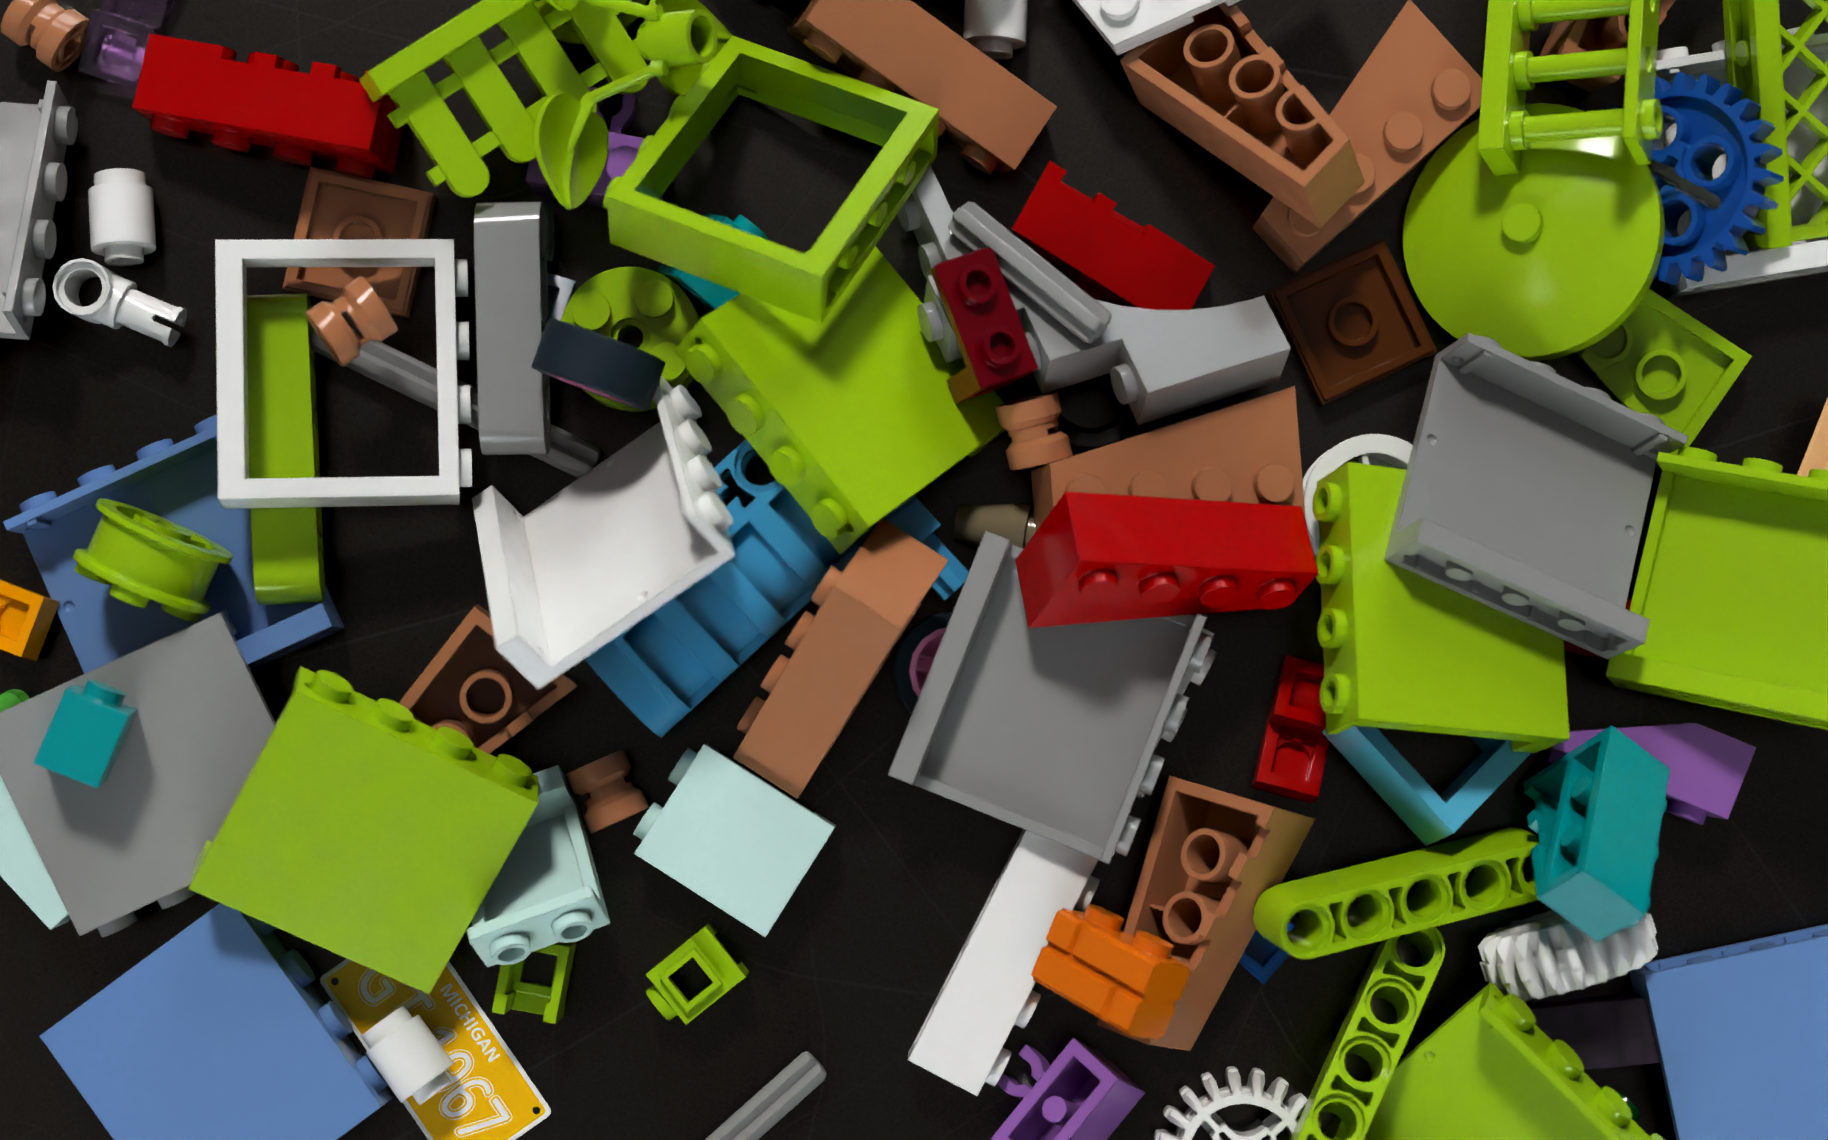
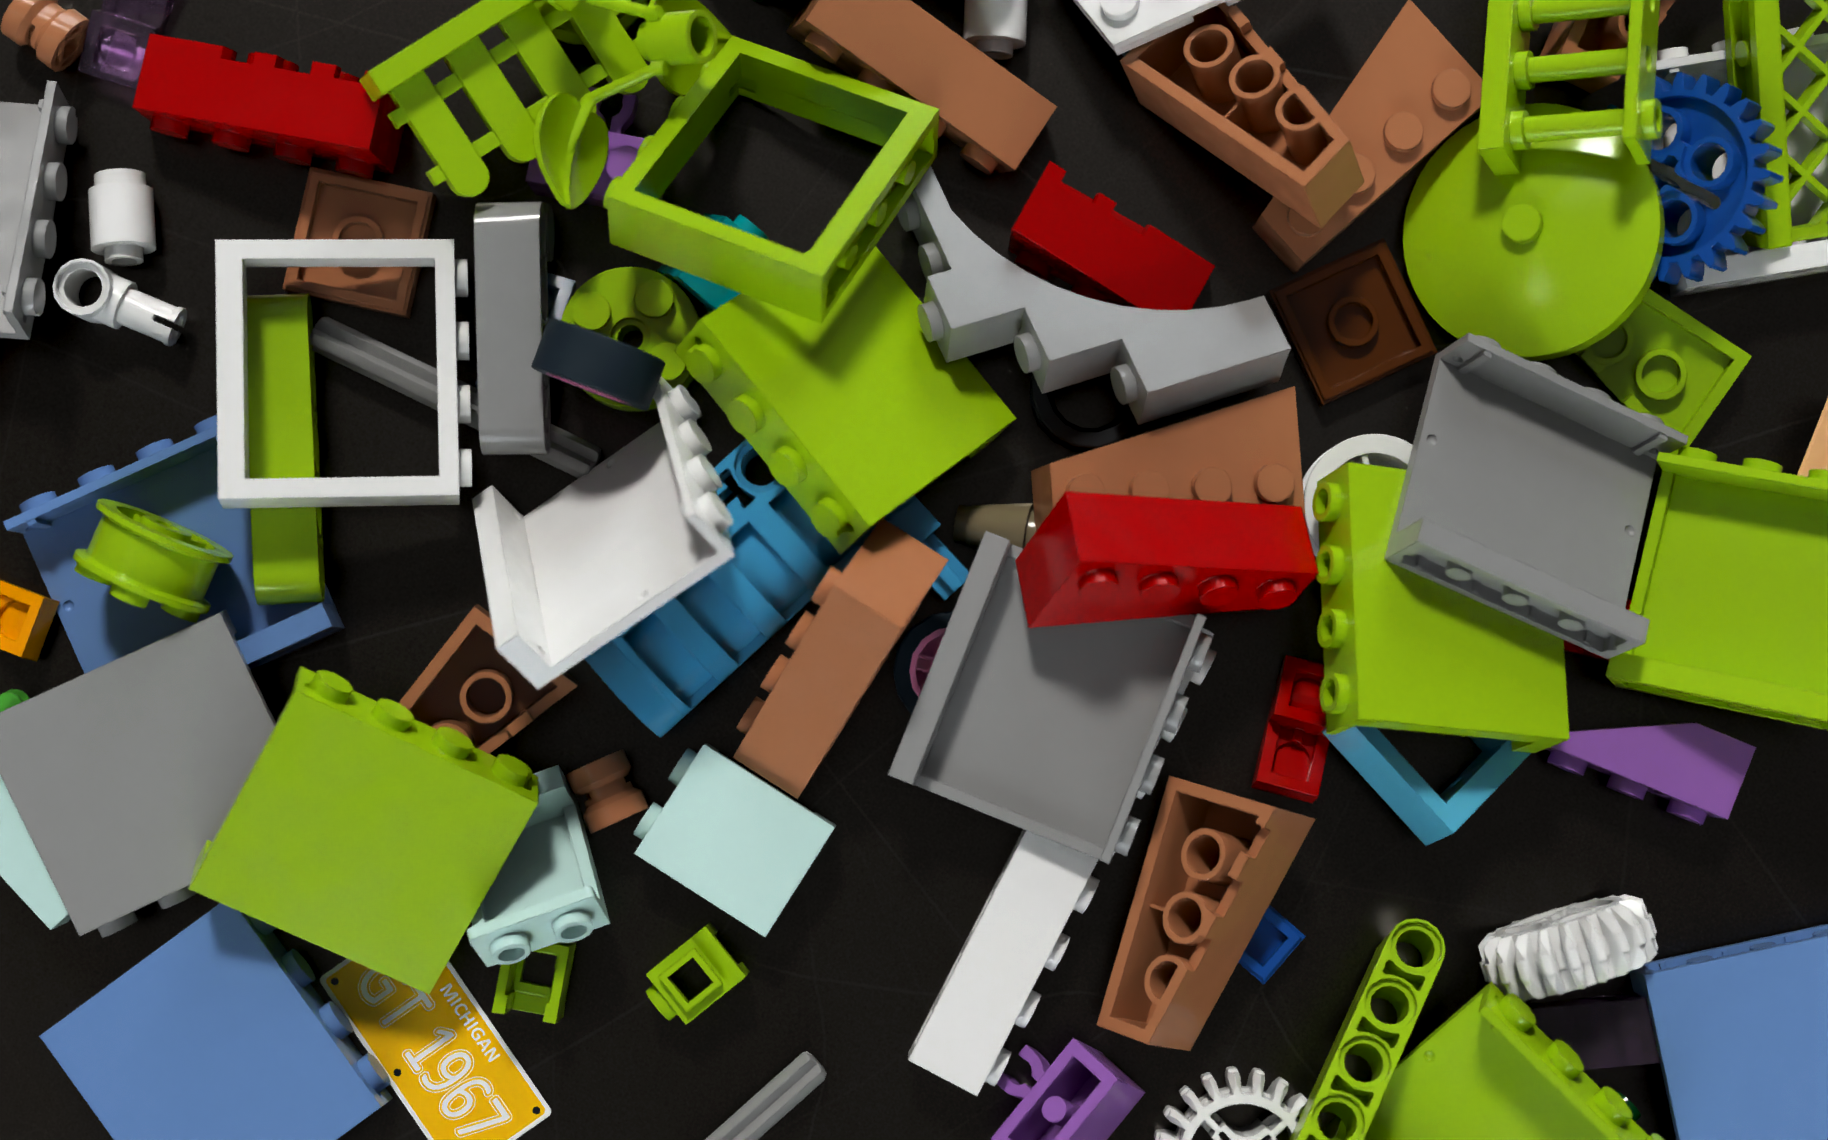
teal brick [33,679,137,789] -> none
nougat wheel [305,276,398,367] -> none
white brick [361,1005,454,1105] -> none
dark red bracket [931,247,1038,405] -> none
light grey axle [948,201,1112,343] -> none
nougat wheel [995,392,1073,470] -> none
orange brick [1031,904,1191,1040] -> none
lime beam [1253,827,1539,959] -> none
teal wedge [1523,725,1670,942] -> none

